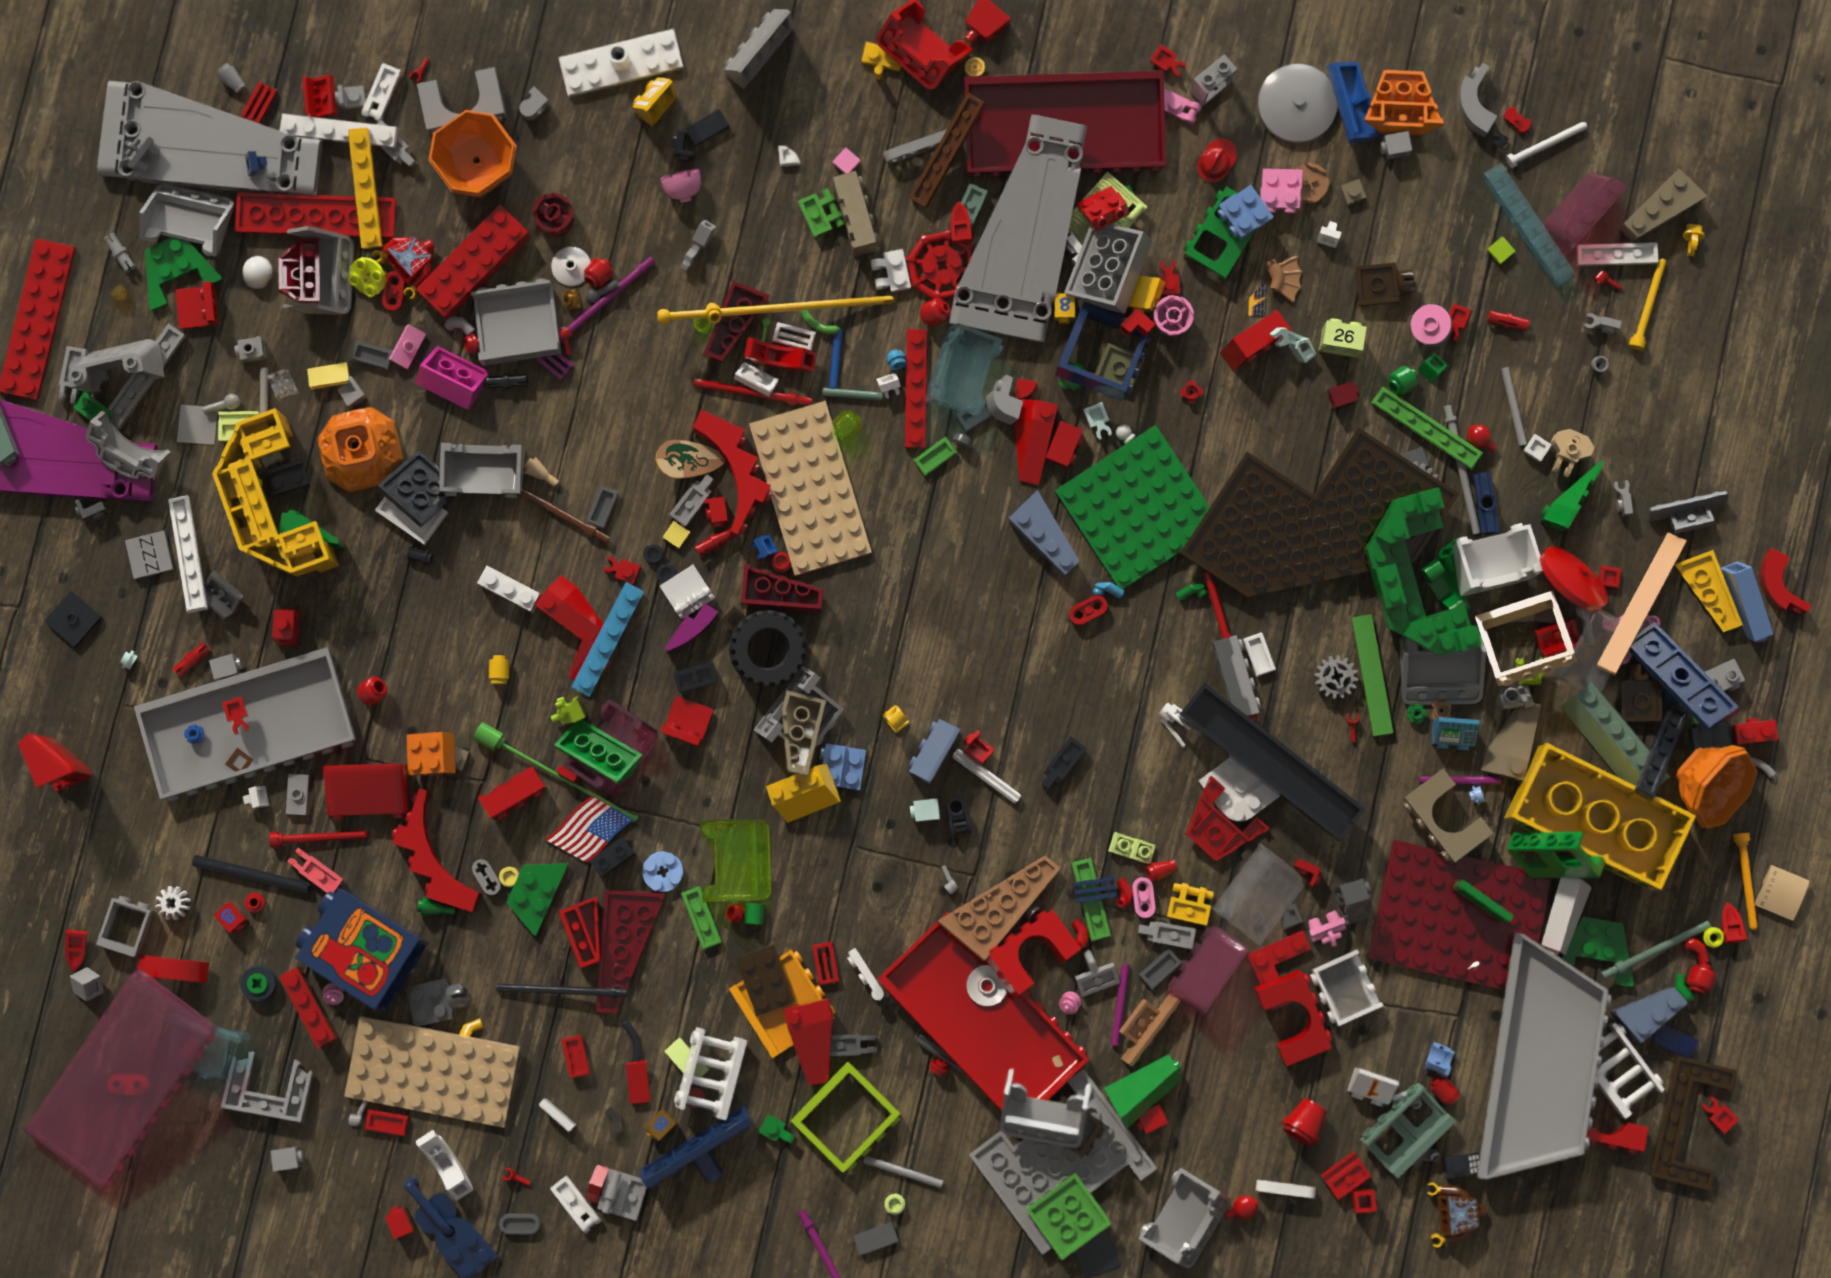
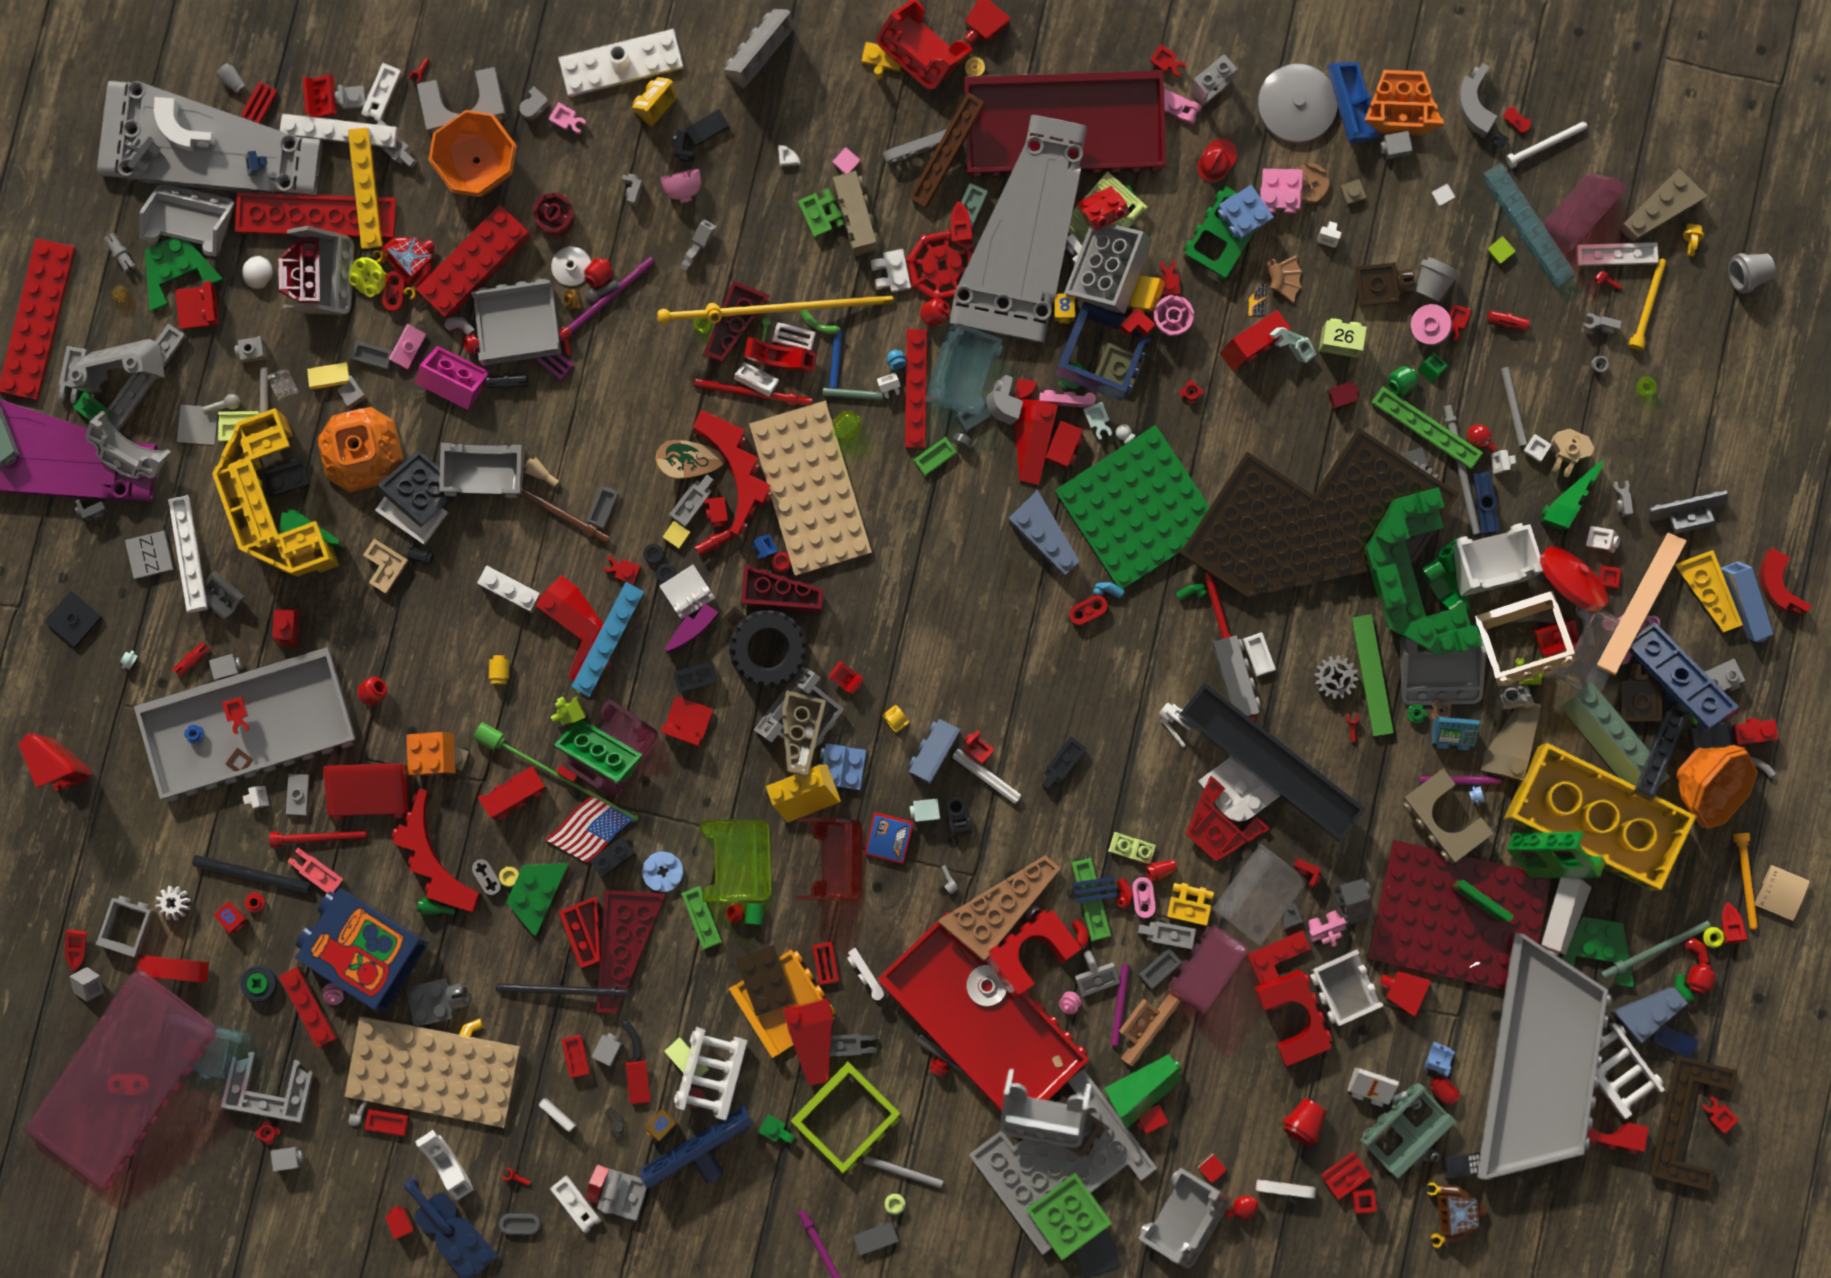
none -> white arch [154,97,215,151]
none -> red plate [256,1120,280,1145]
none -> tan plate [363,539,409,594]
none -> bright pink plate [549,102,587,134]
none -> light grey brick [592,1033,622,1066]
none -> light grey bracket [622,174,644,207]
none -> clear red windscreen [797,817,863,901]
none -> red bracket [828,661,864,694]
none -> slope [864,812,914,864]
none -> bright pink plate [1039,390,1096,408]
none -> red tile [1198,1154,1227,1183]
none -> red torso [1378,972,1431,1016]
none -> light grey piece [1415,257,1459,302]
none -> white sticker [1432,184,1455,205]
none -> white tile [1490,450,1516,474]
none -> white bracket [1586,526,1620,553]
none -> clear neon green plate [1636,377,1657,397]
none -> light grey piece [1728,253,1776,294]

